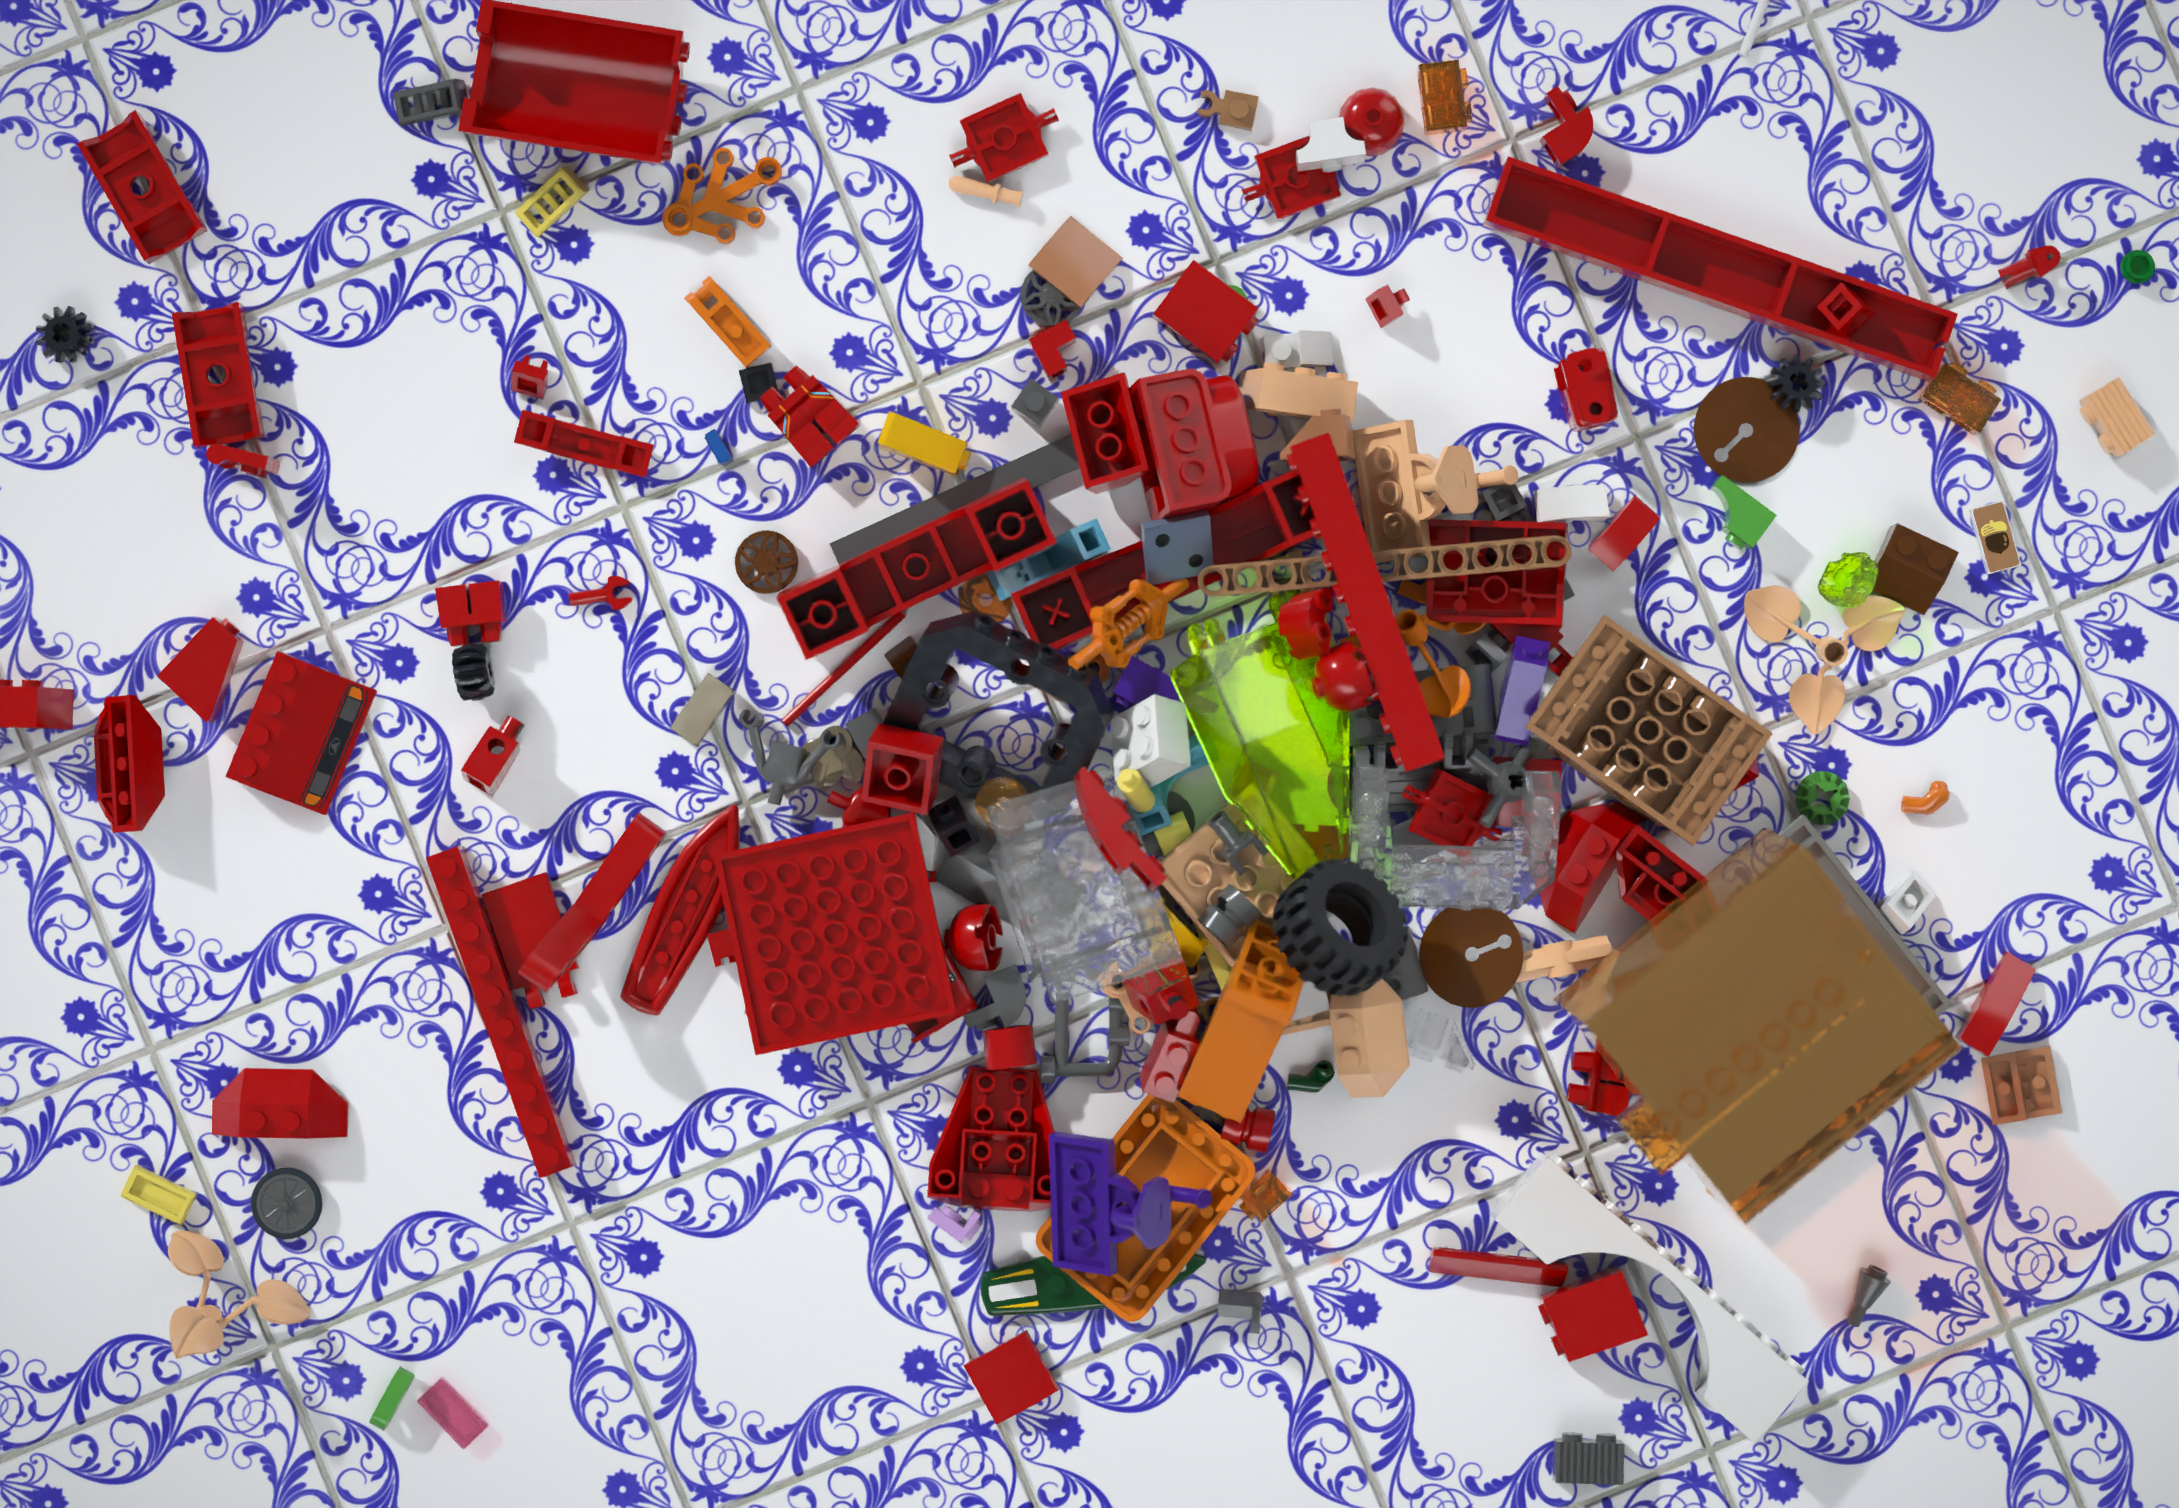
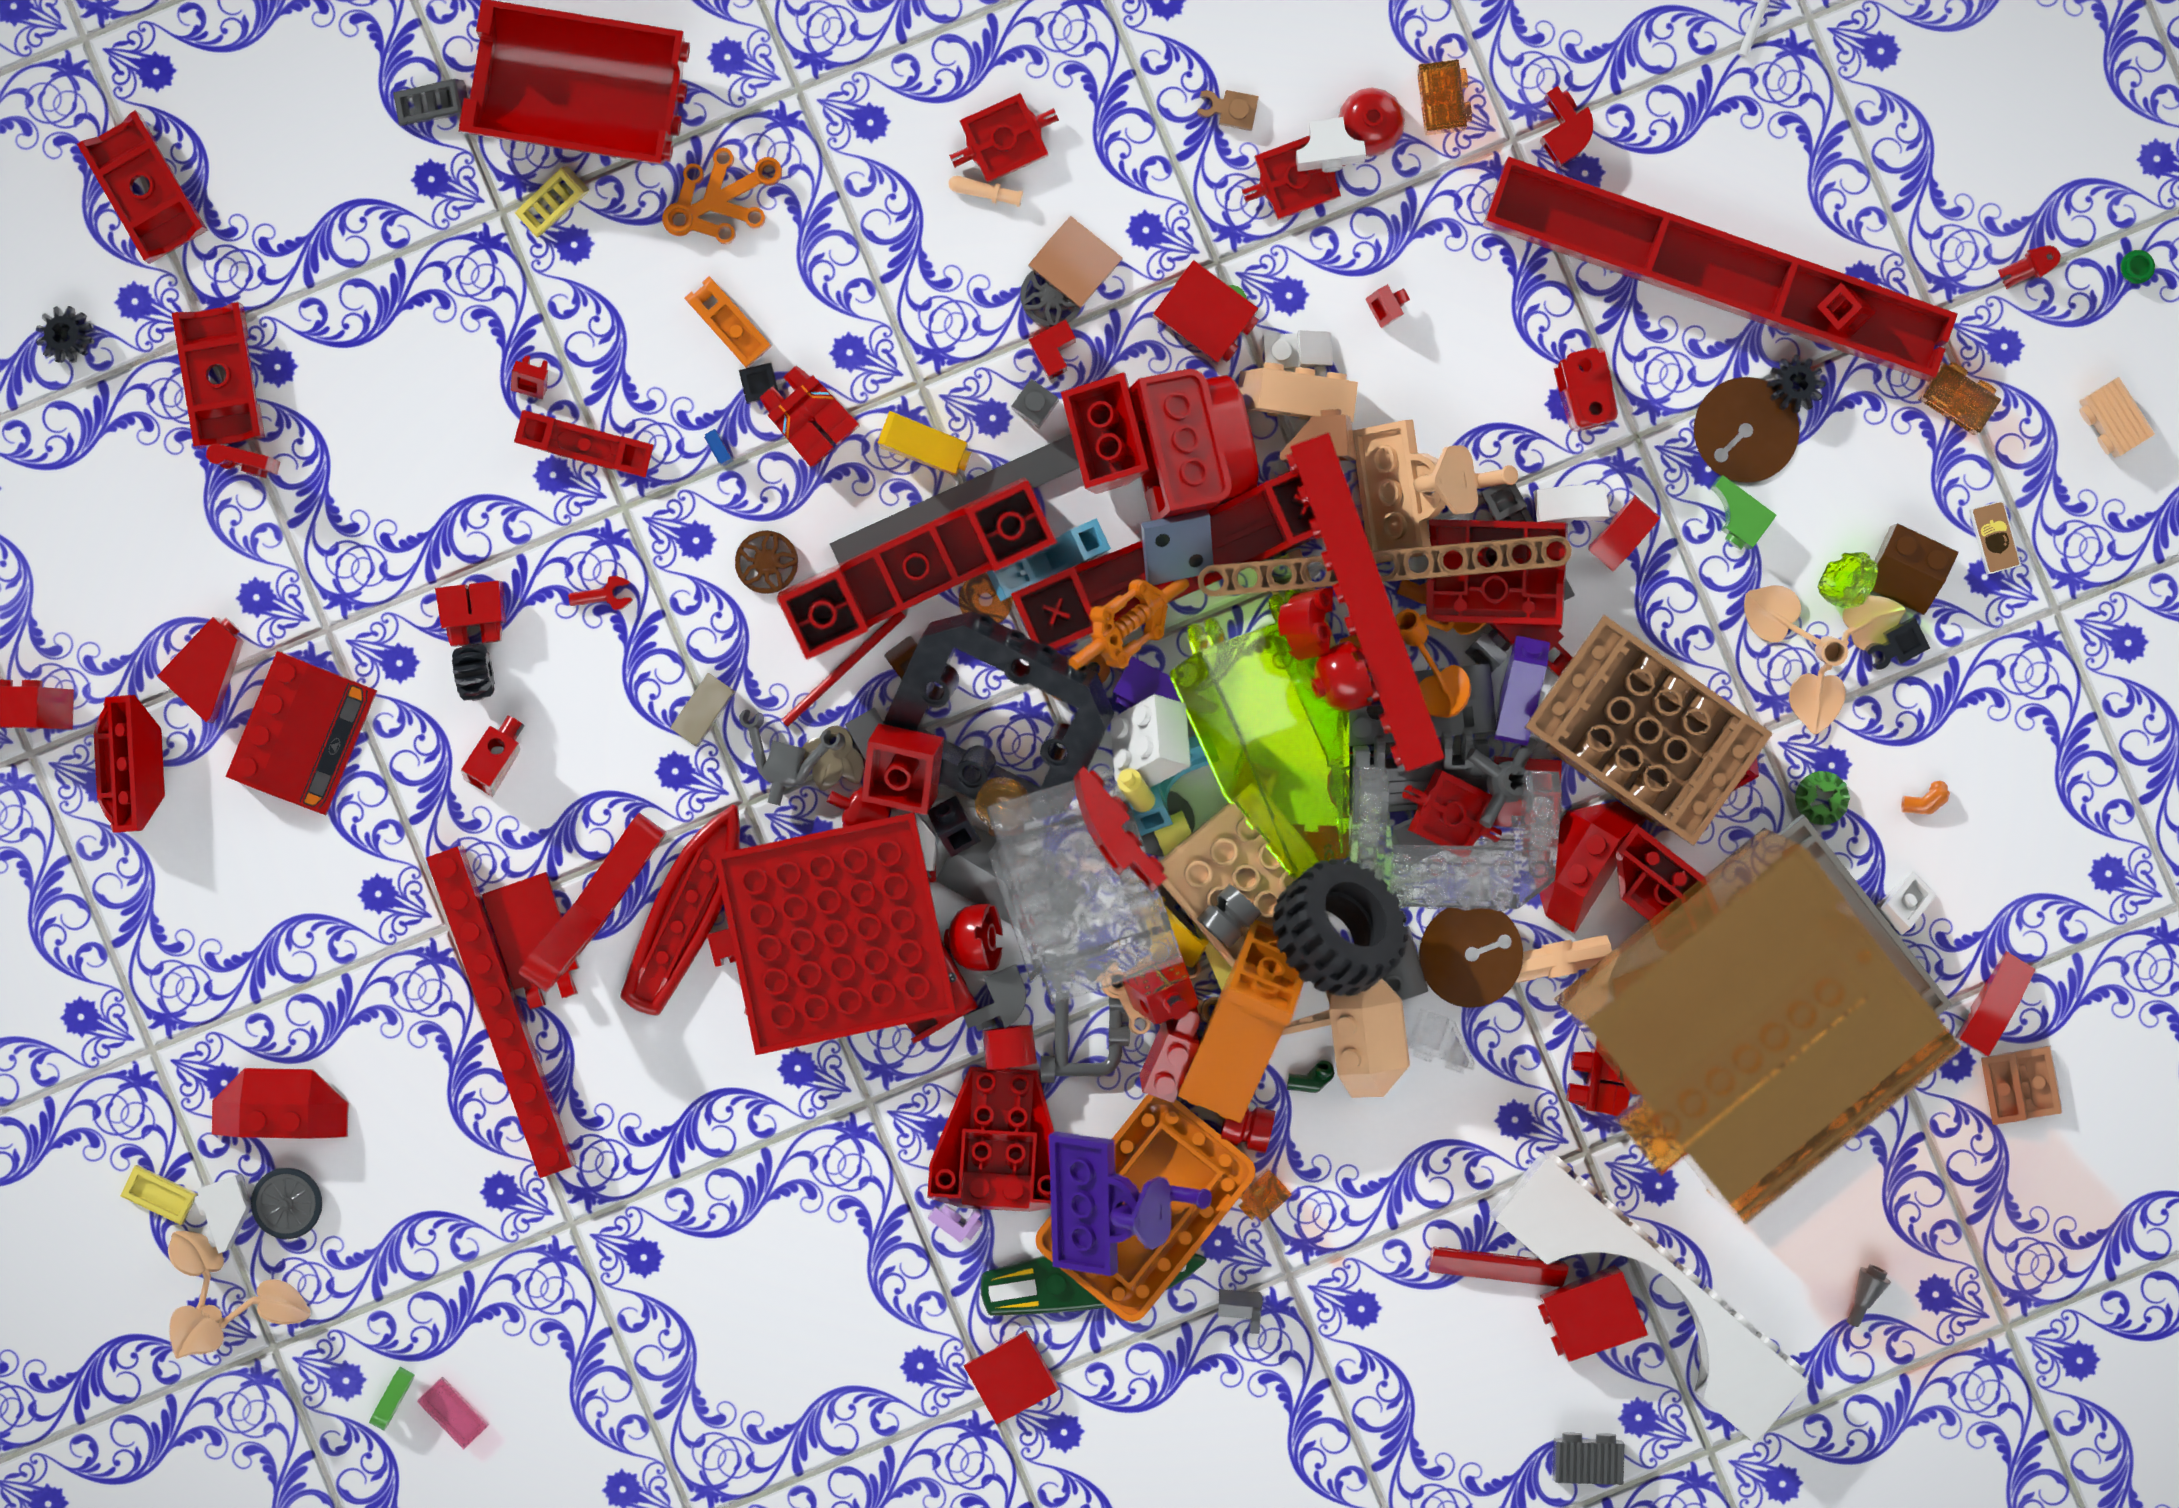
dark grey piece [1208,811,1269,876] -> none
none -> white slope [195,1173,251,1254]
none -> black plate [1864,617,1930,670]

